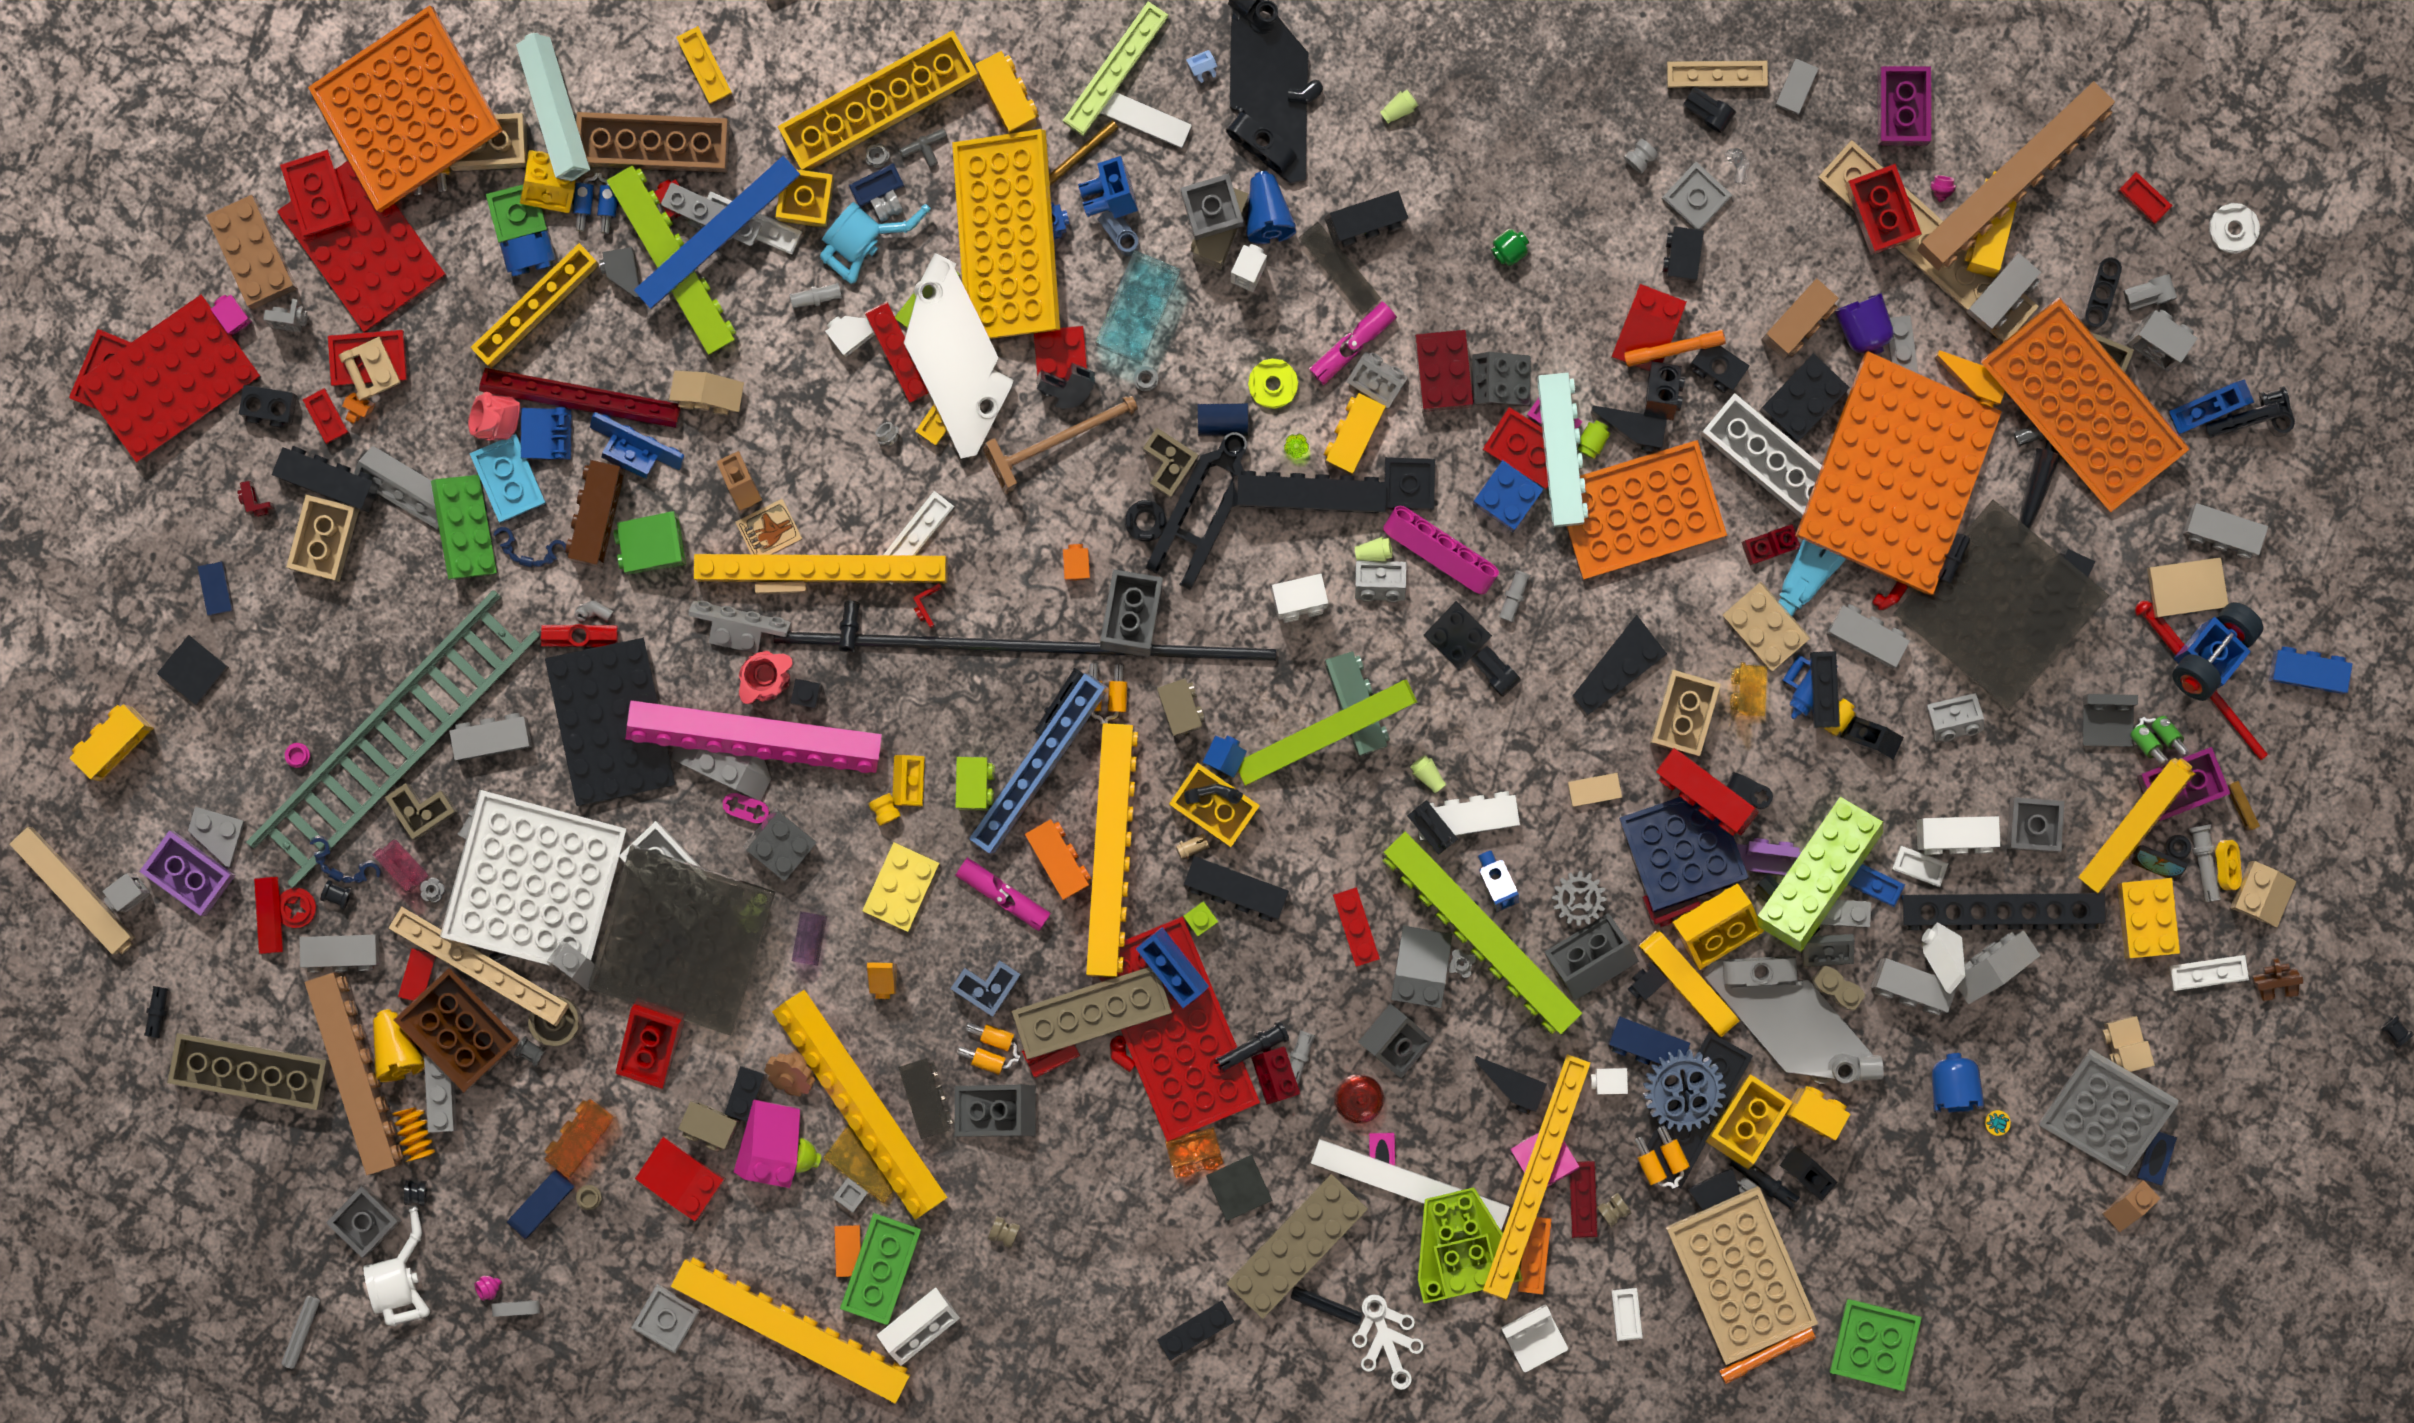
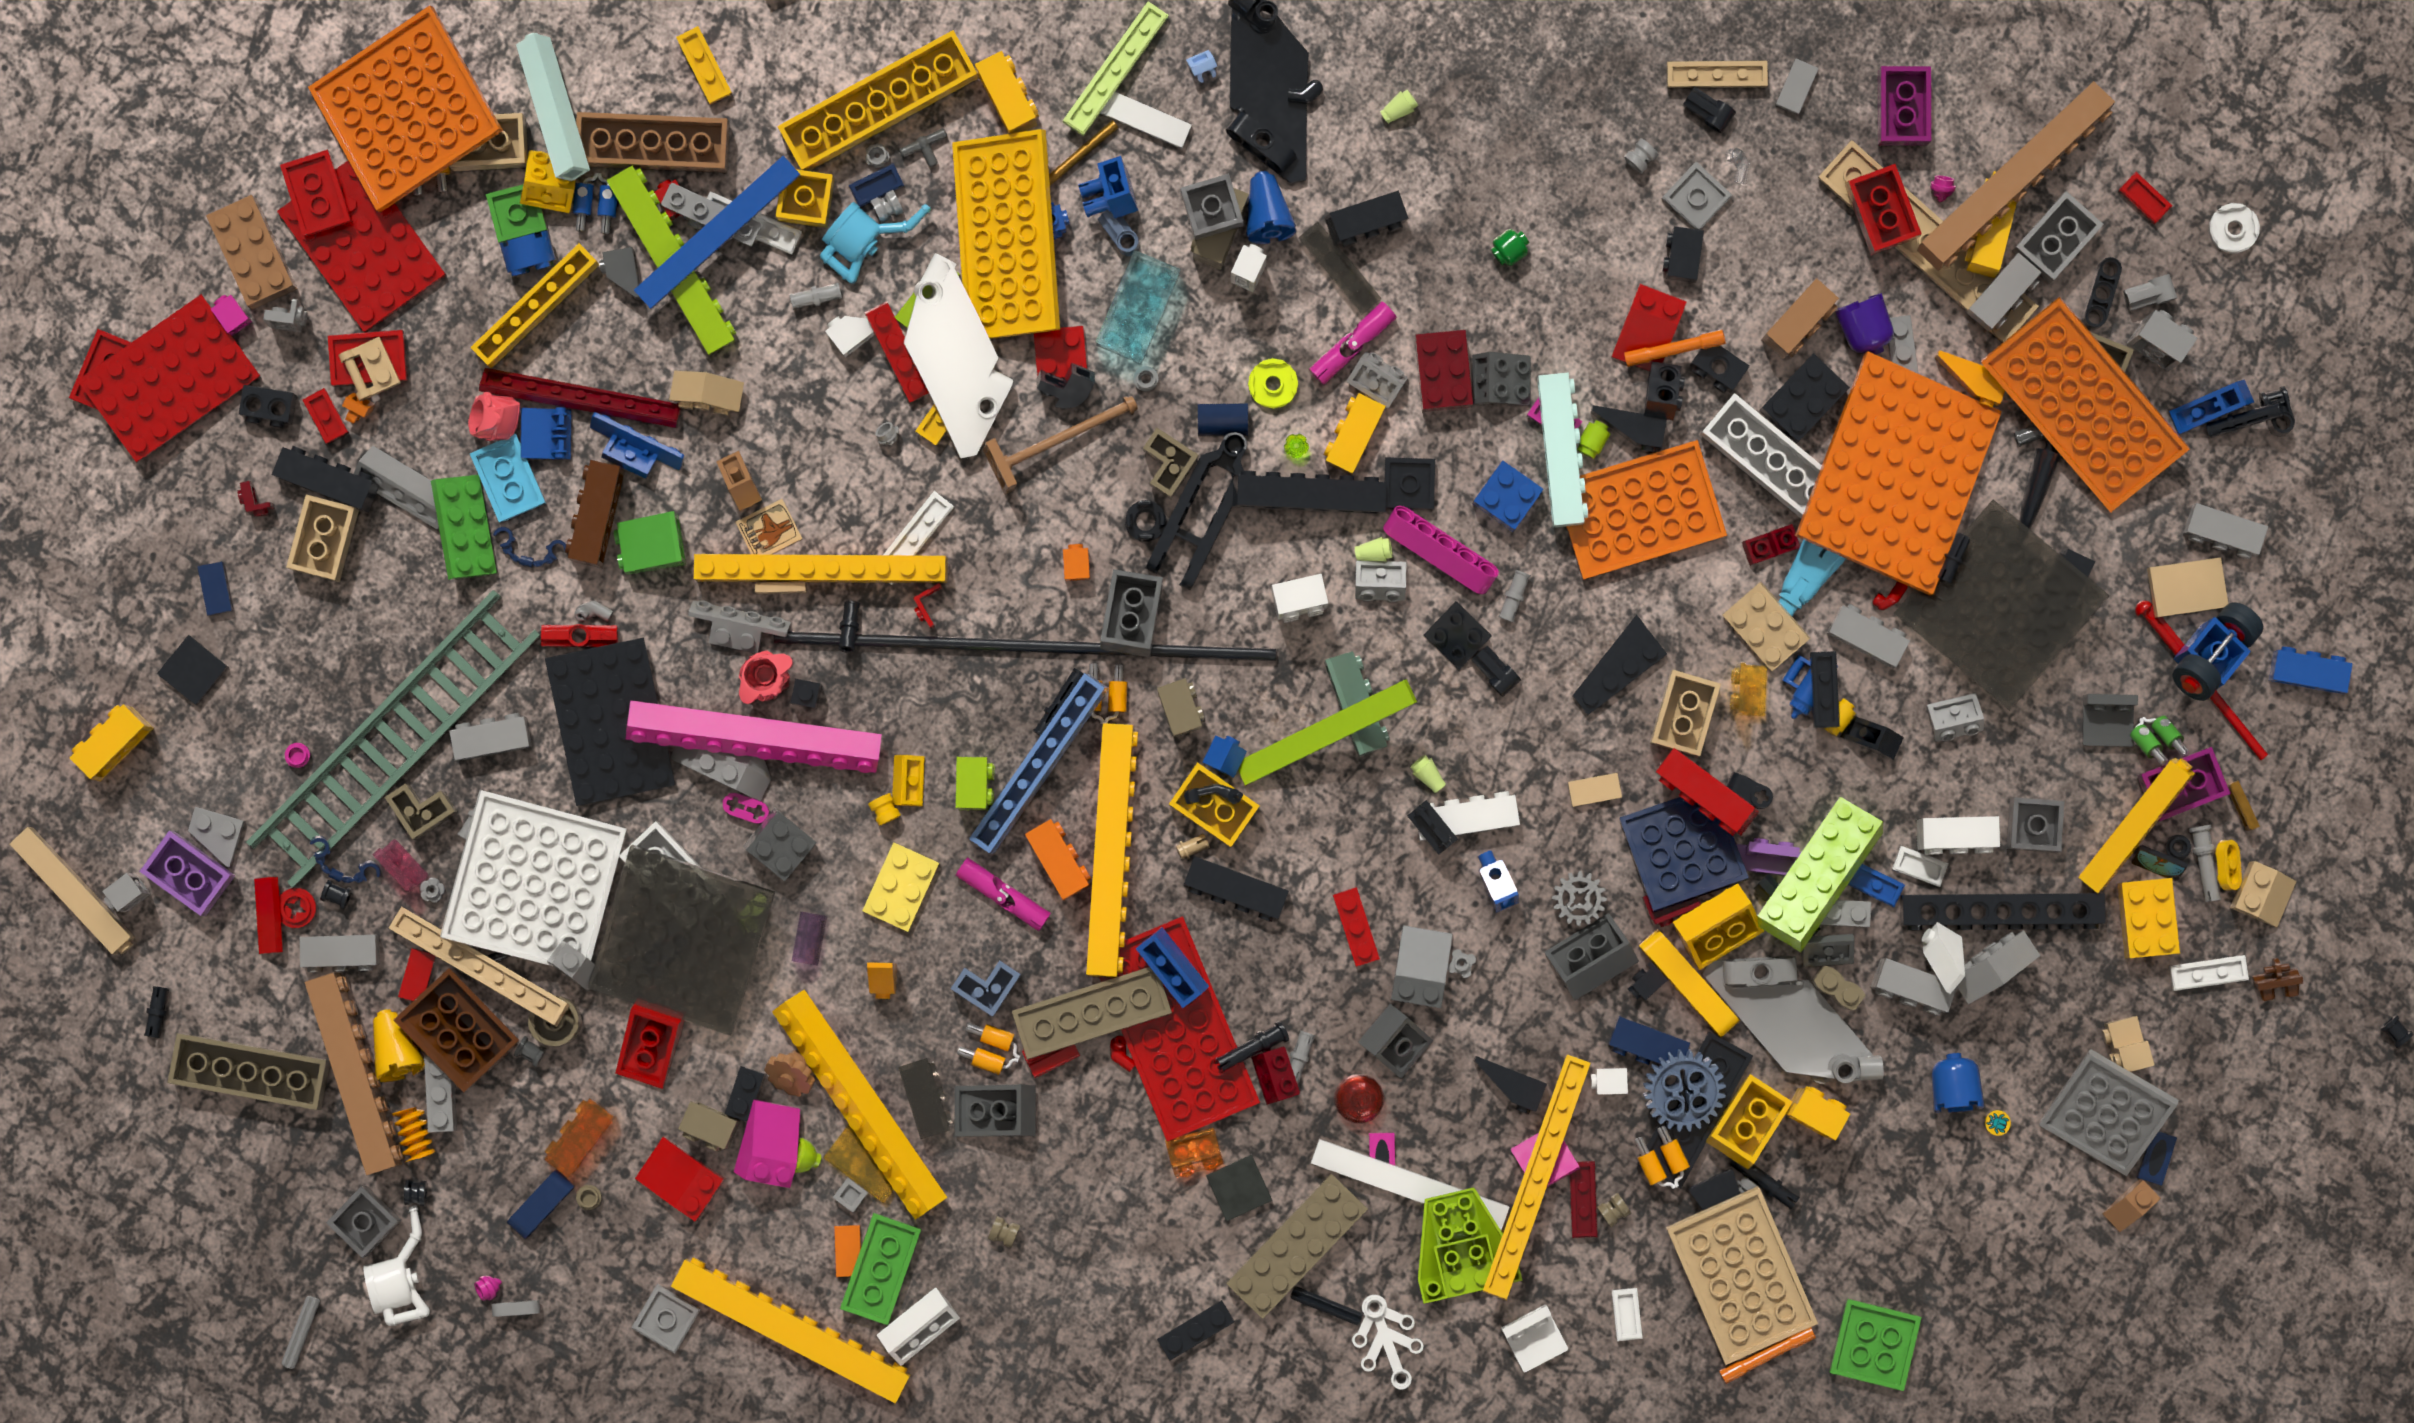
lime brick [1183,901,1218,936] -> none
lime brick [1382,831,1582,1034] -> none
red plate [1482,407,1548,490] -> none
orange plate [1517,1217,1551,1294] -> none
black slope [1779,1146,1838,1201] -> none
none -> light grey brick [2012,191,2104,284]

